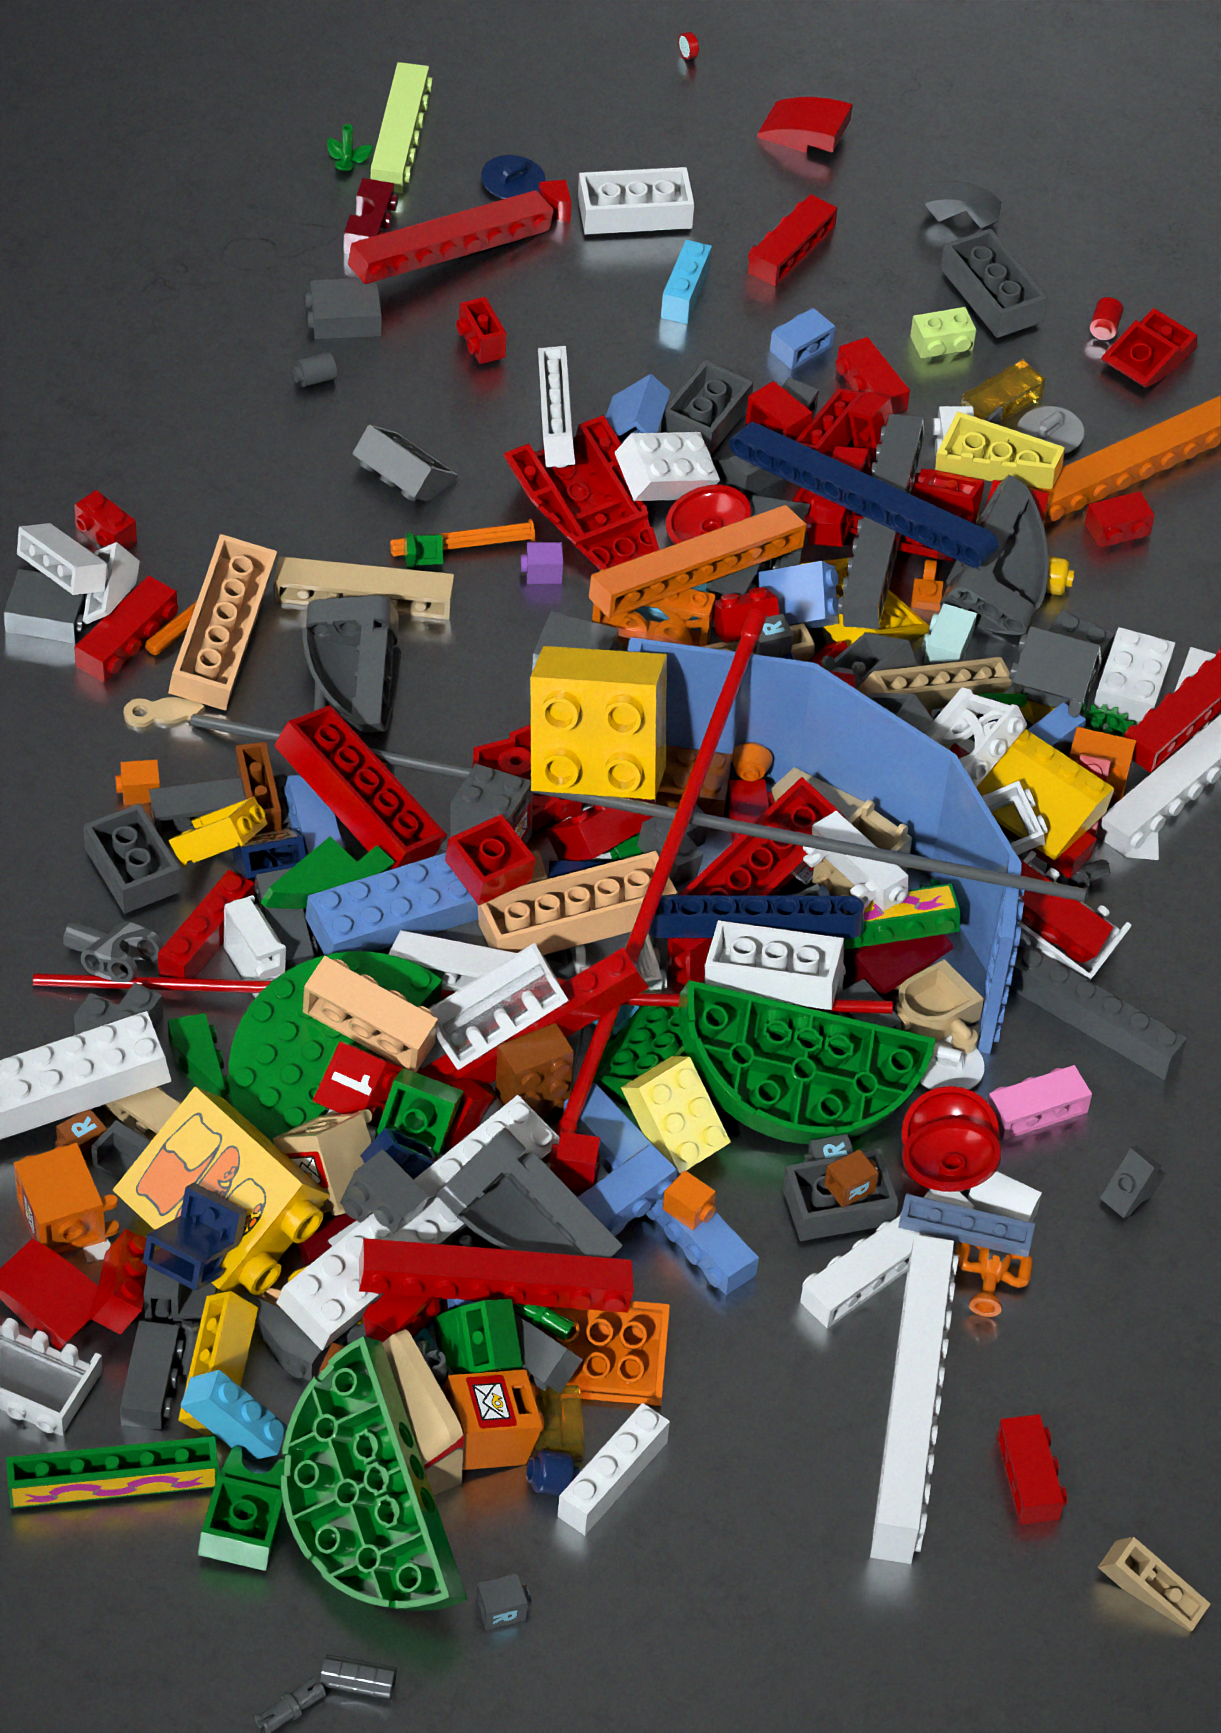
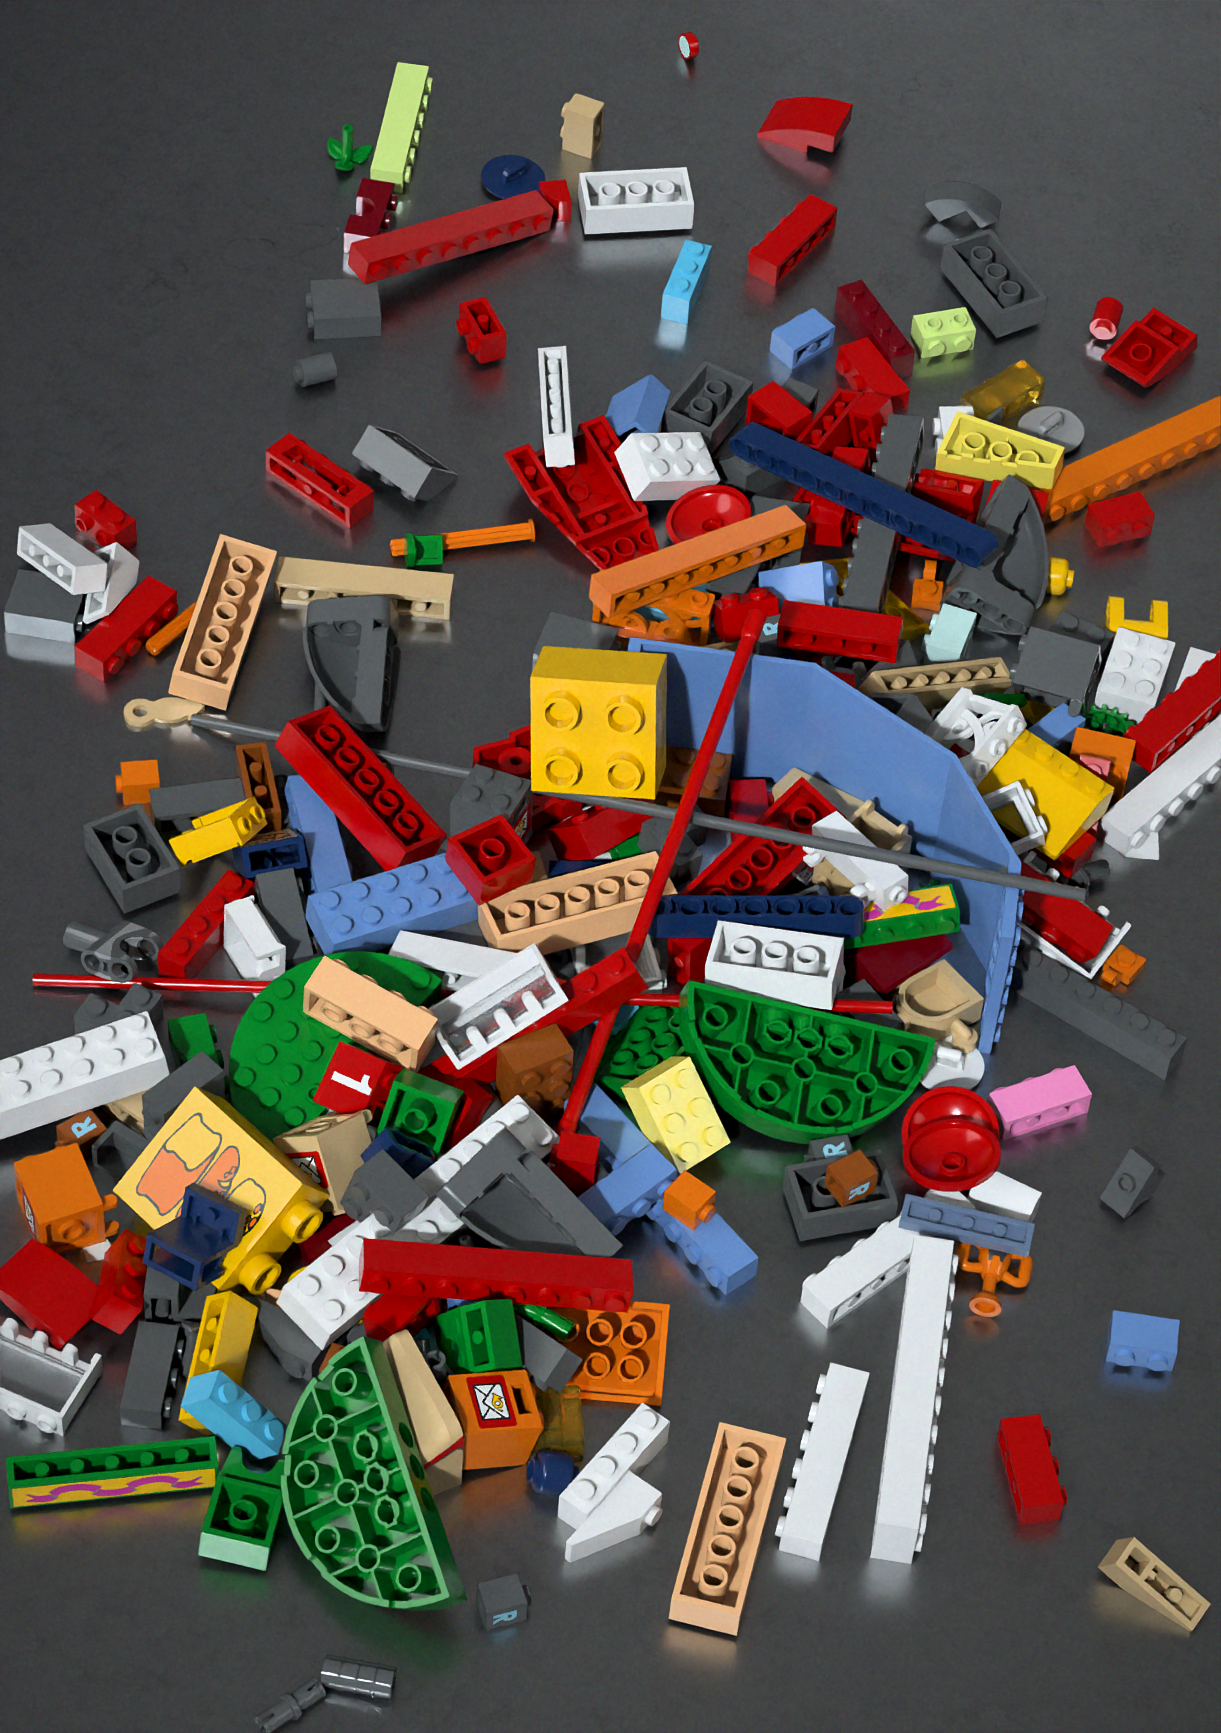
green slope [260,836,395,909] -> none
medium lavender brick [521,542,563,584] -> none
orange cone [731,742,773,781] -> none
none -> dark grey brick [142,1051,225,1142]
none -> red brick [265,433,374,528]
none -> tan brick [560,93,605,159]
none -> white slope [565,1471,663,1563]
none -> light nougat brick [669,1422,786,1636]
none -> white brick [775,1362,870,1561]
none -> red brick [777,600,903,664]
none -> dark red brick [835,279,915,378]
none -> orange plate [1099,944,1147,993]
none -> yellow connector [1106,596,1168,642]
none -> medium blue brick [1106,1310,1180,1371]

